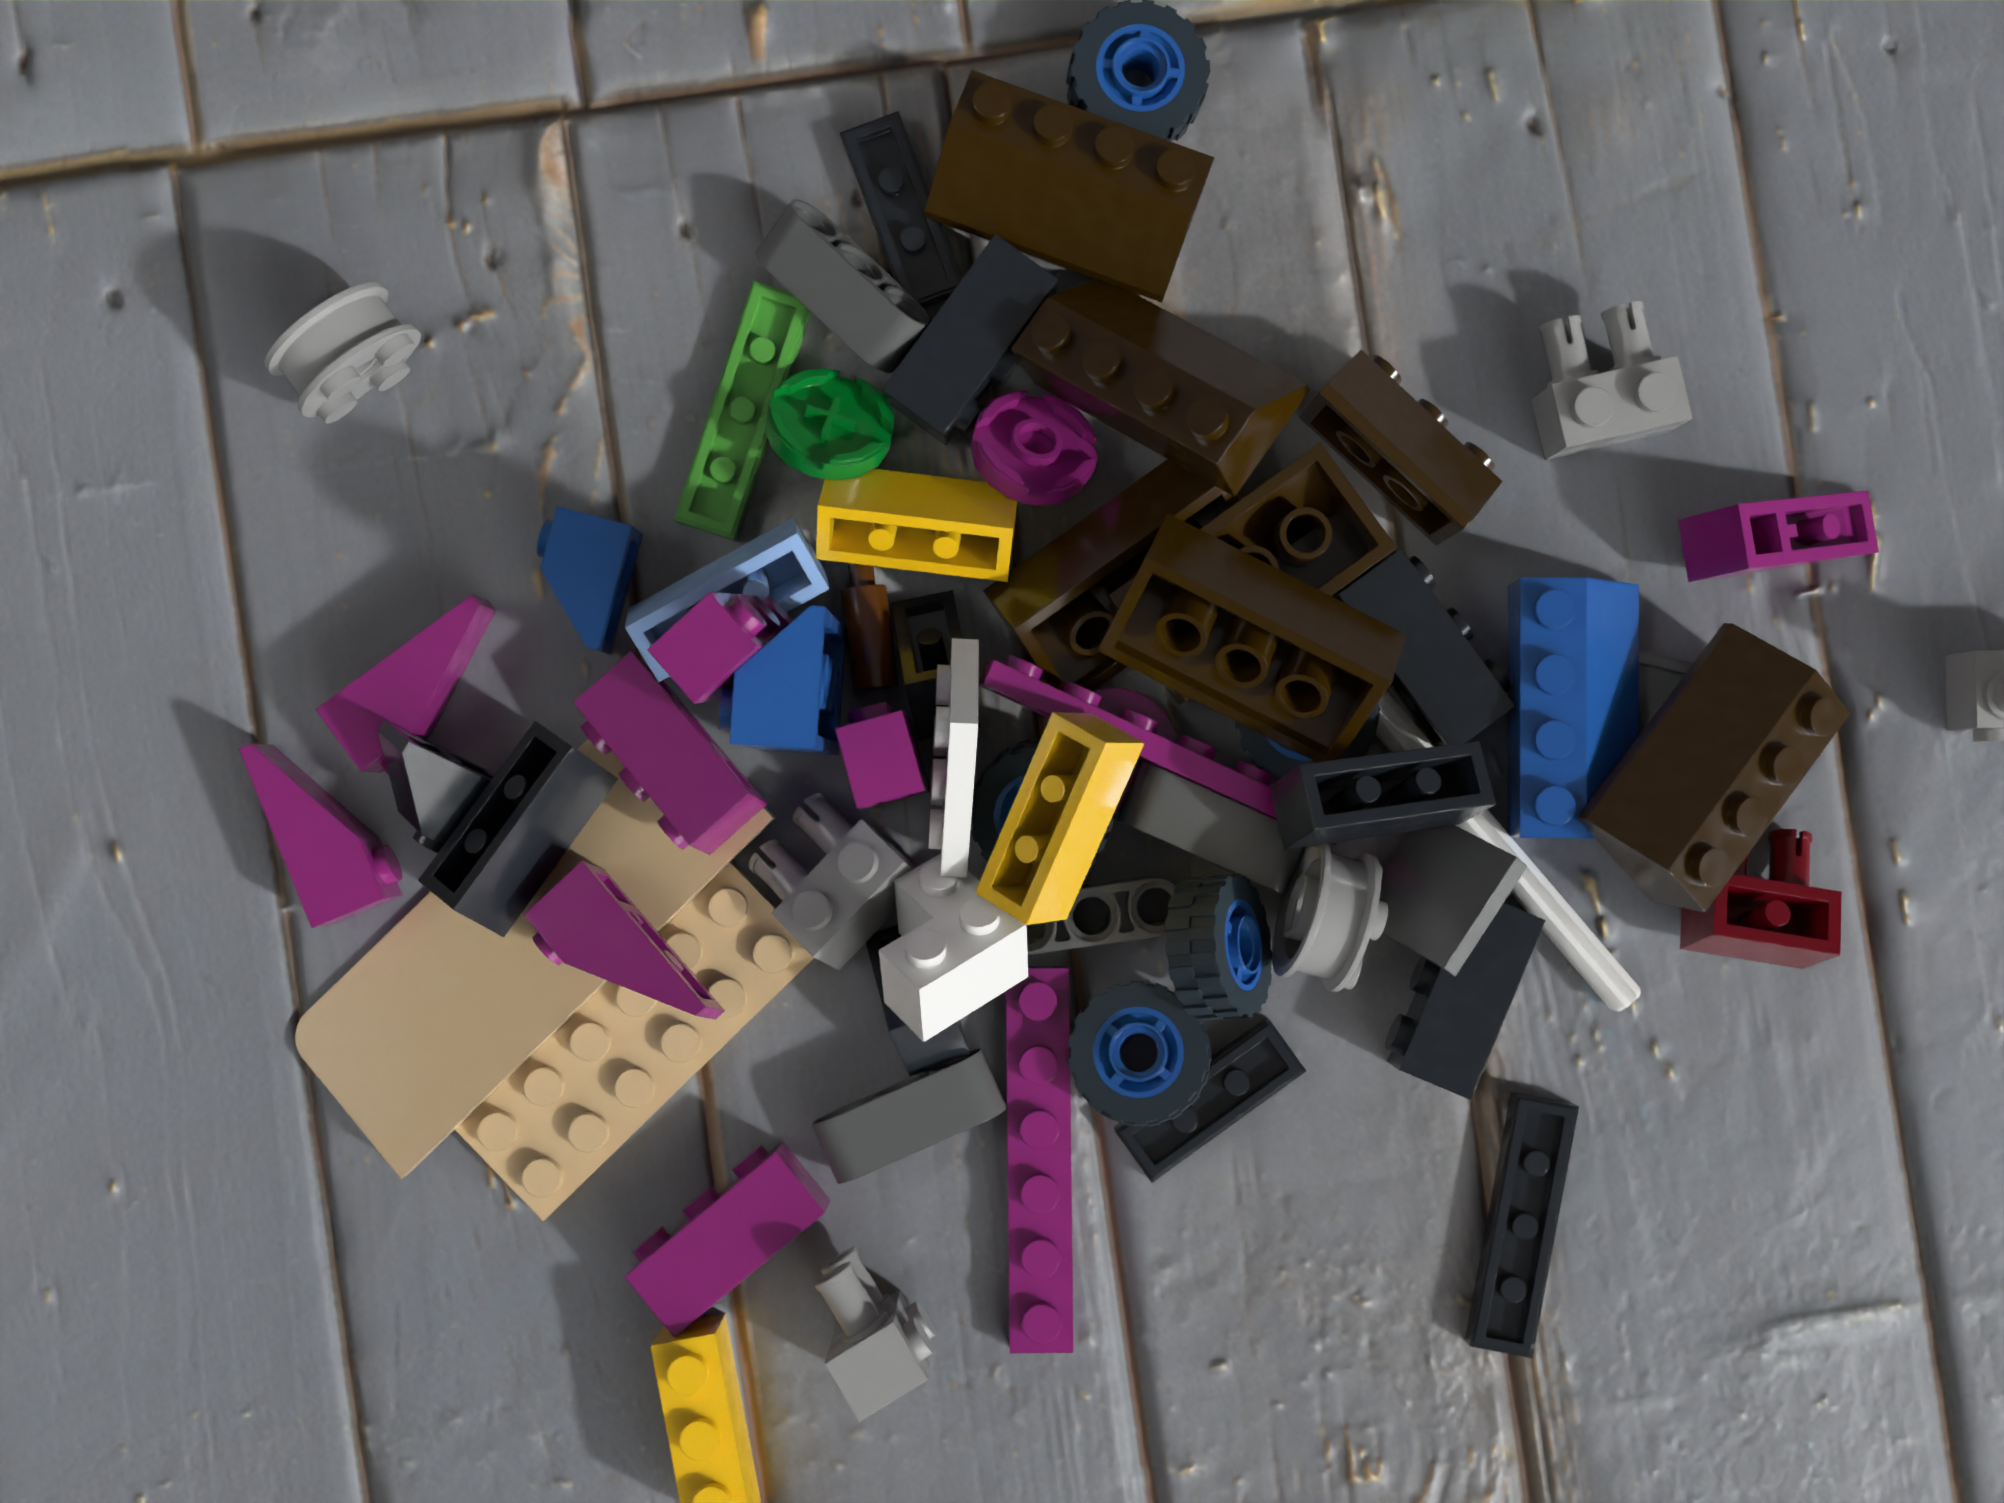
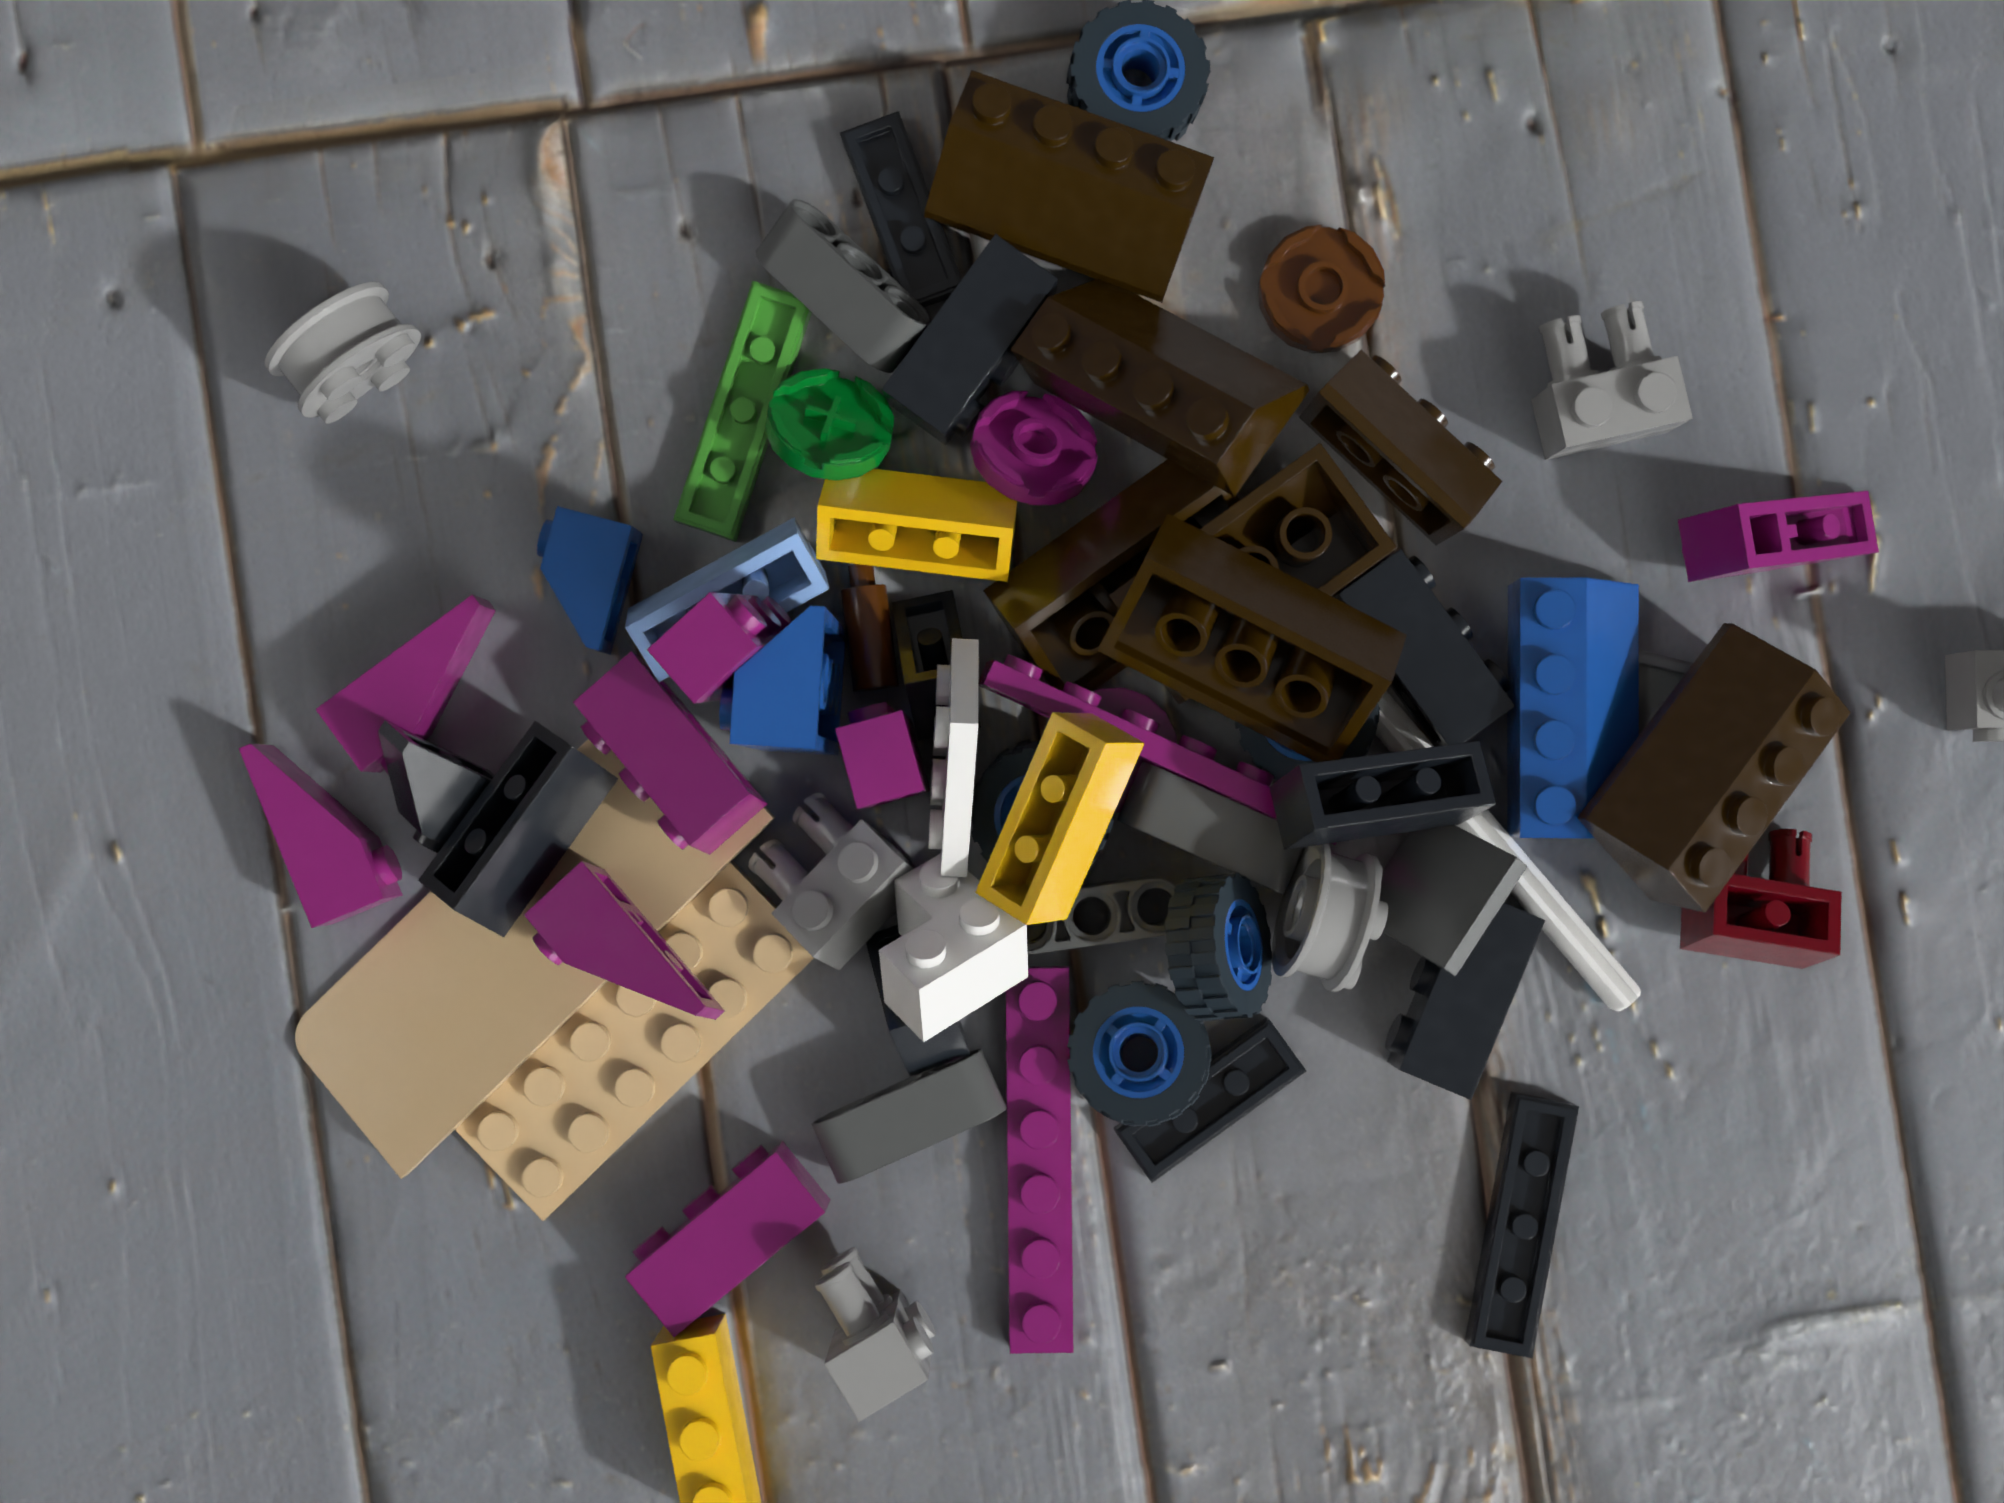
none -> reddish brown tile [1258,225,1385,354]

